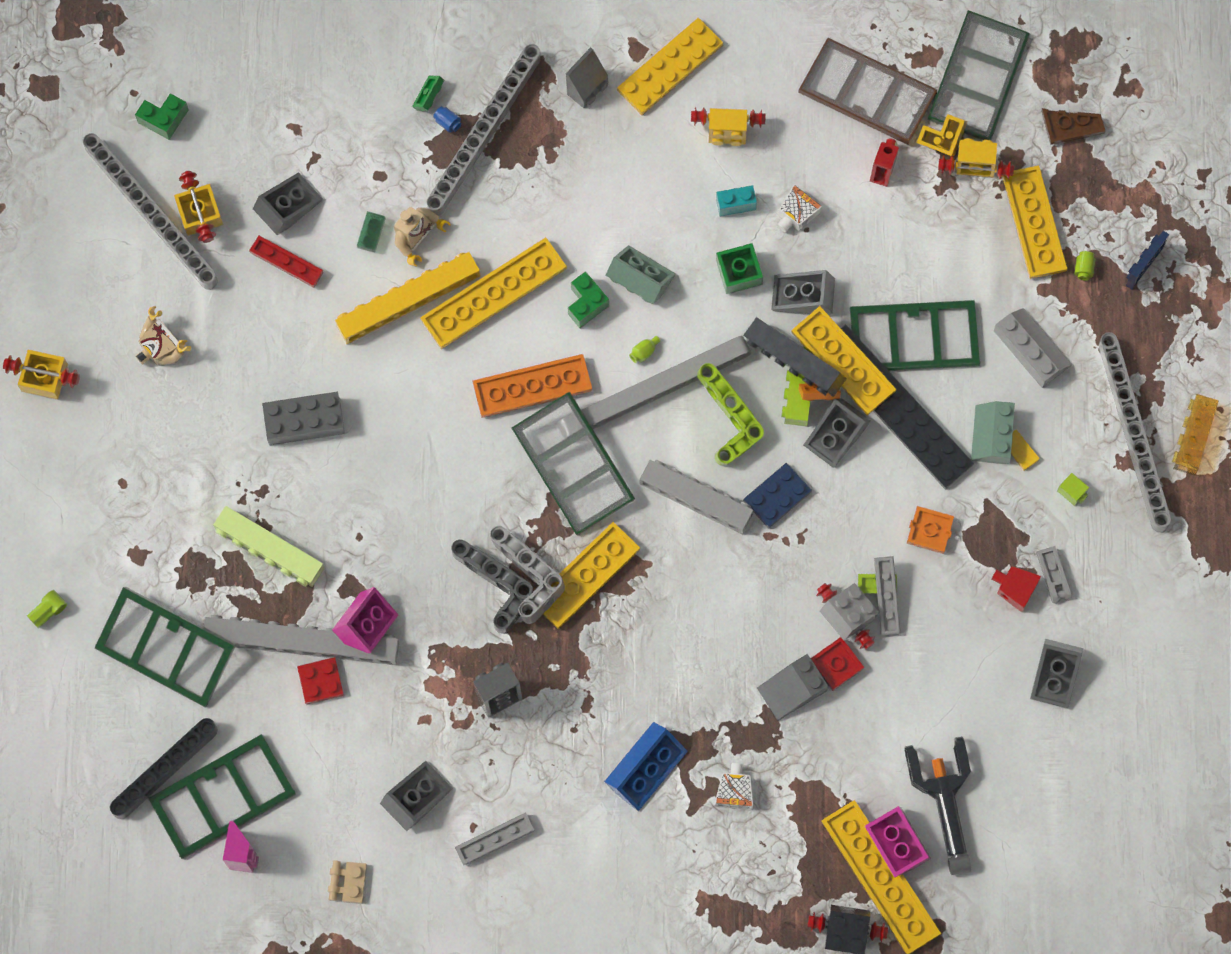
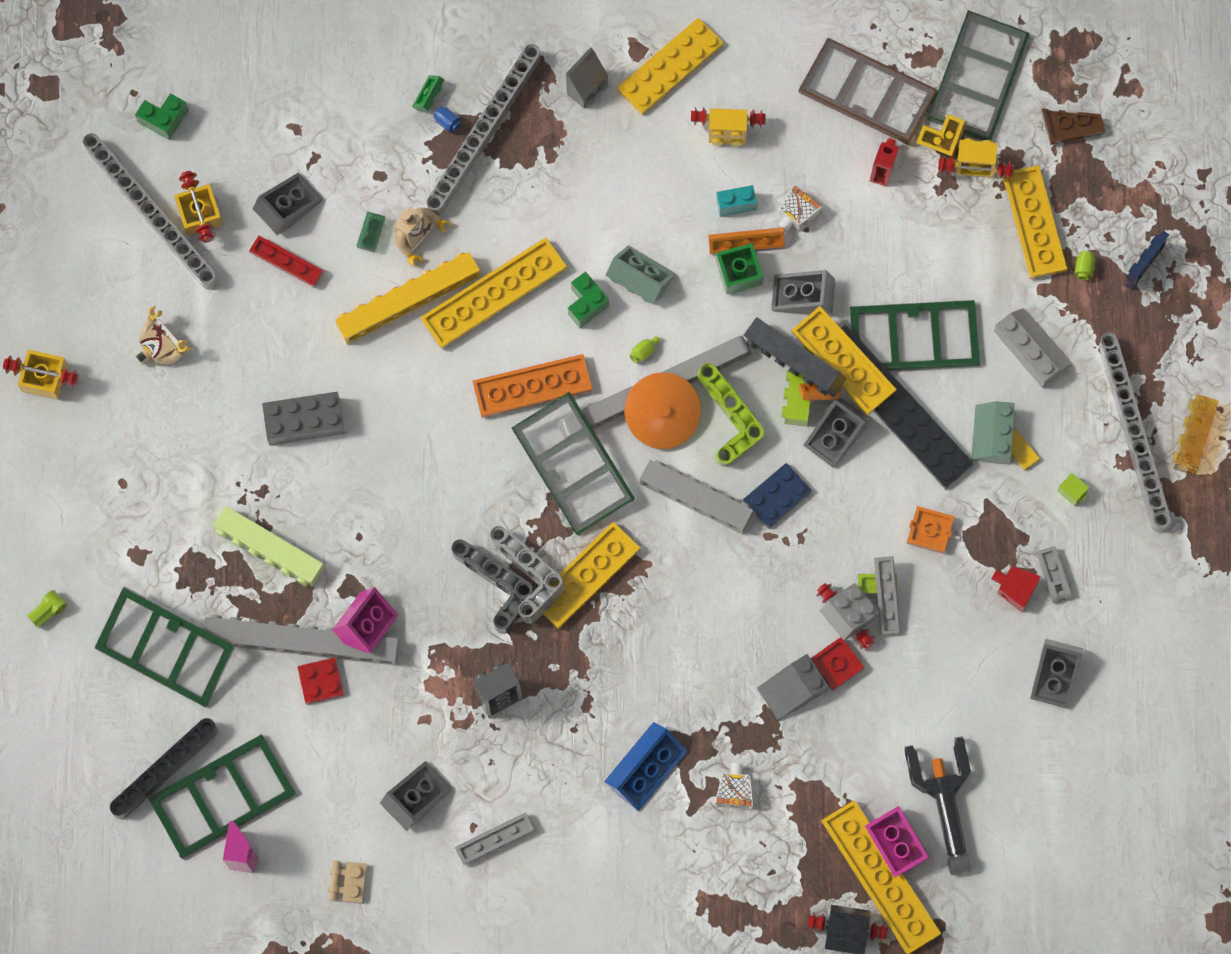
none -> orange dish [624,372,701,449]
none -> orange plate [708,227,785,254]

